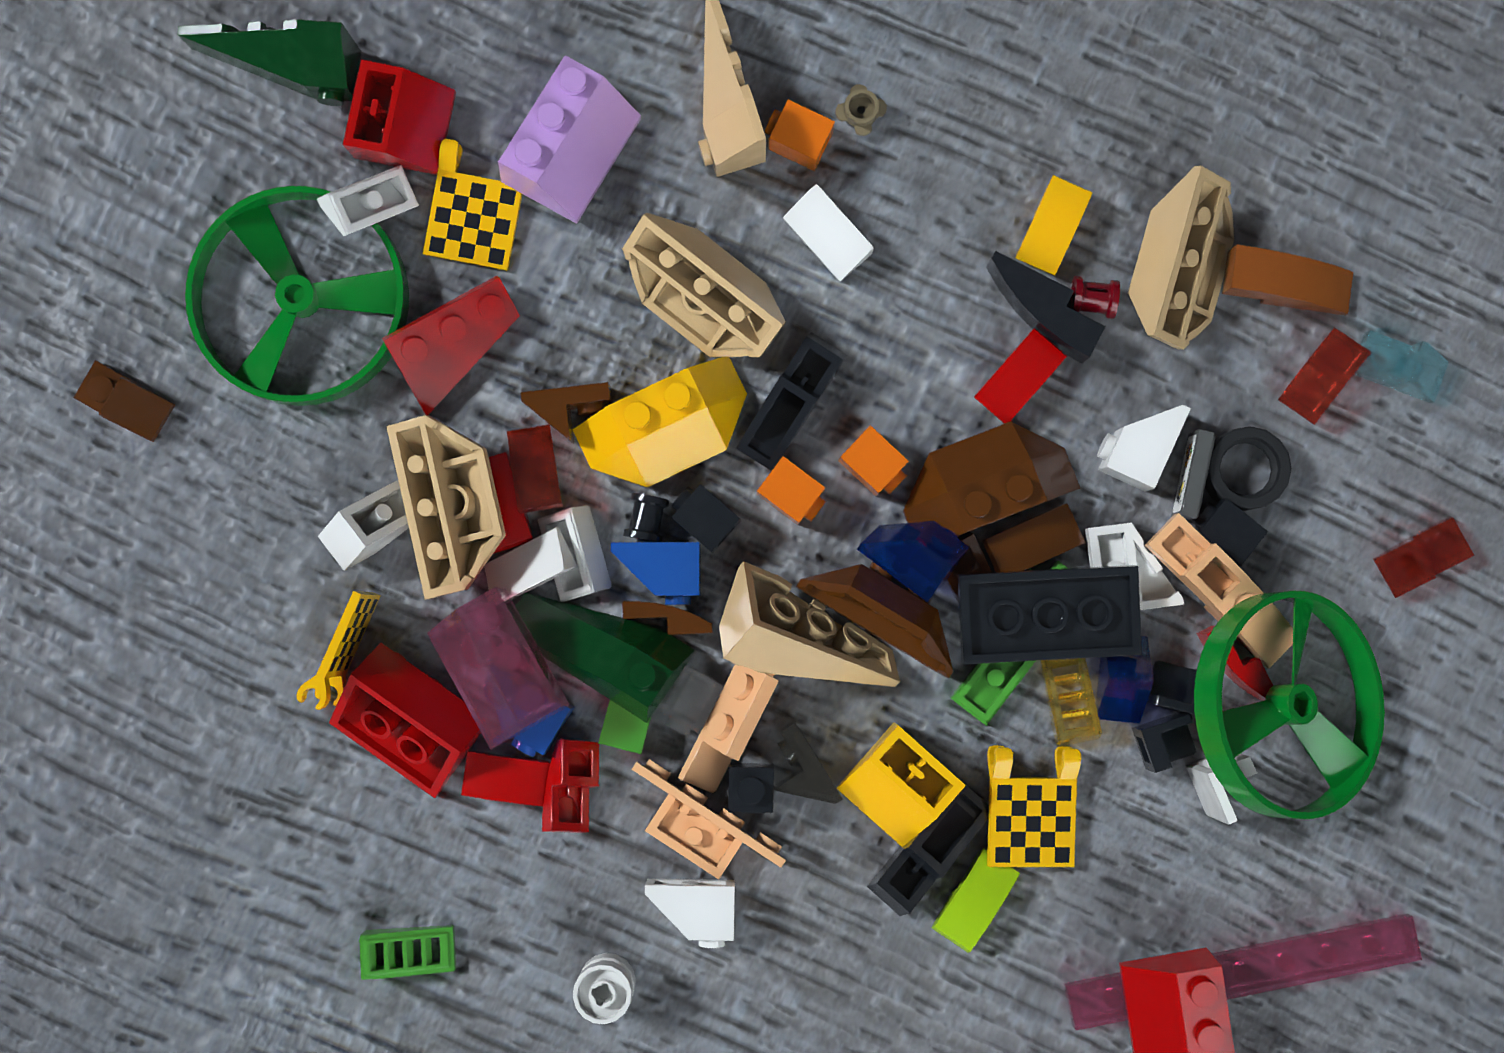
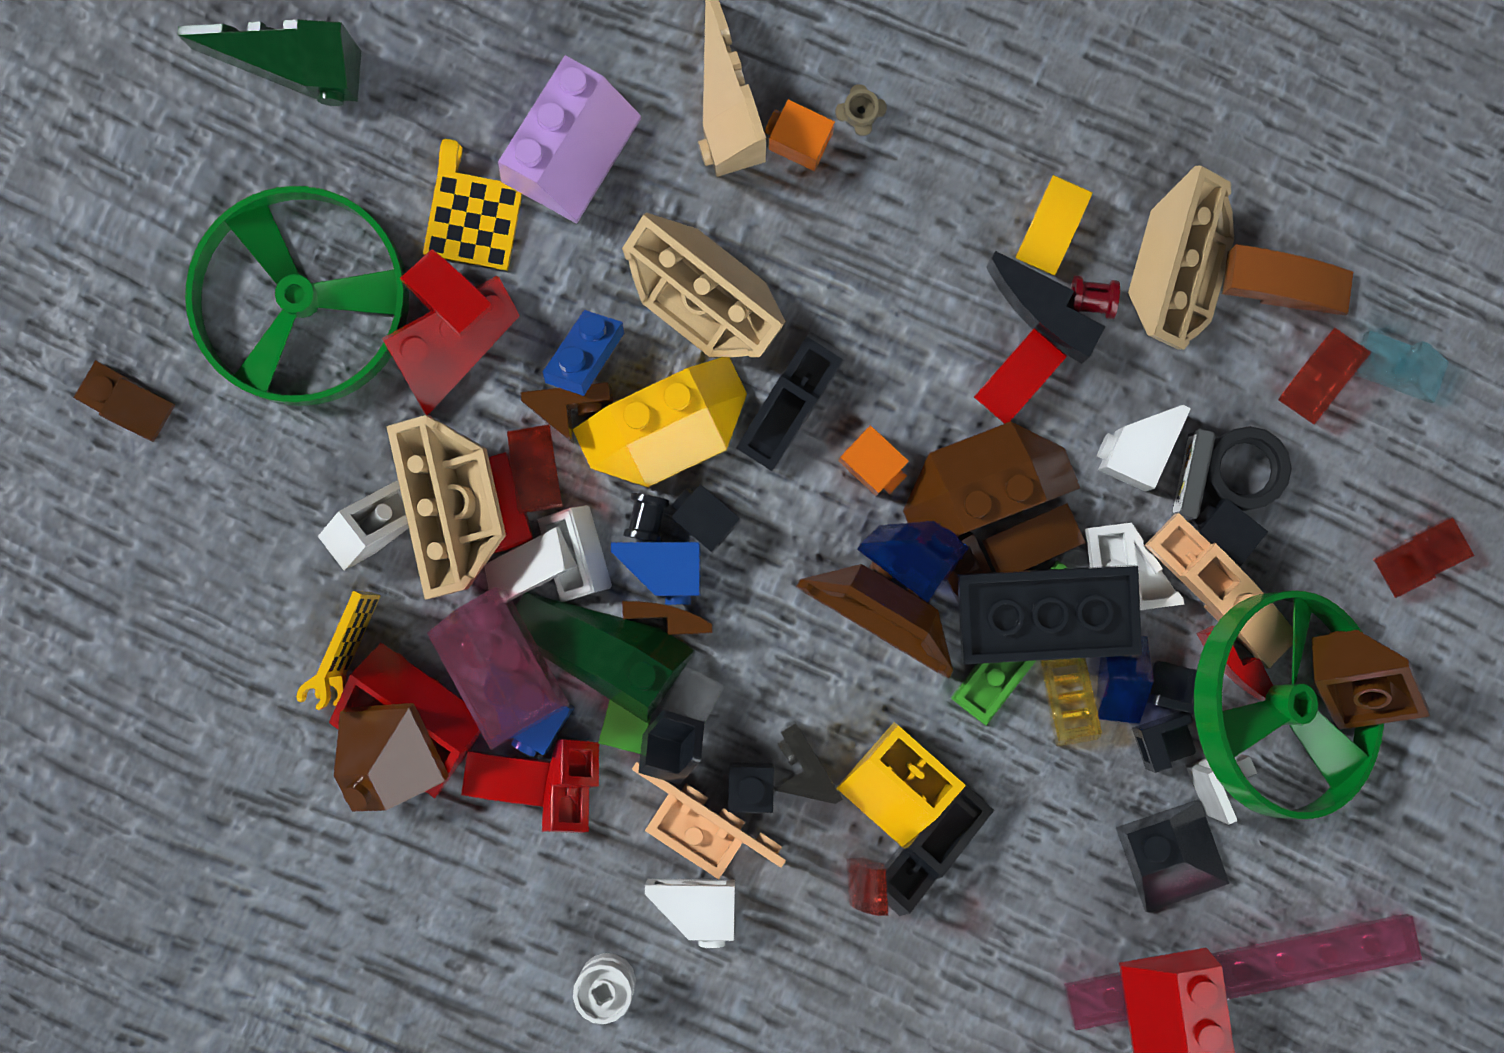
white slope [317,165,419,236] -> none
red slope [343,59,456,175] -> none
bright green slope [359,925,456,980] -> none
light nougat bracket [678,665,779,793] -> none
tan wedge [719,561,900,687] -> none
orange brick [757,456,827,525] -> none
white slope [783,184,874,282] -> none
lime slope [931,848,1020,953] -> none
yellow flag [987,745,1081,867] -> none
none -> reddish brown slope [334,703,449,812]
none -> red slope [400,249,493,338]
none -> blue piece [543,310,625,396]
none -> black panel [638,710,705,785]
none -> clear red slope [846,858,888,916]
none -> black slope [1116,799,1230,912]
none -> reddish brown slope [1312,630,1430,730]

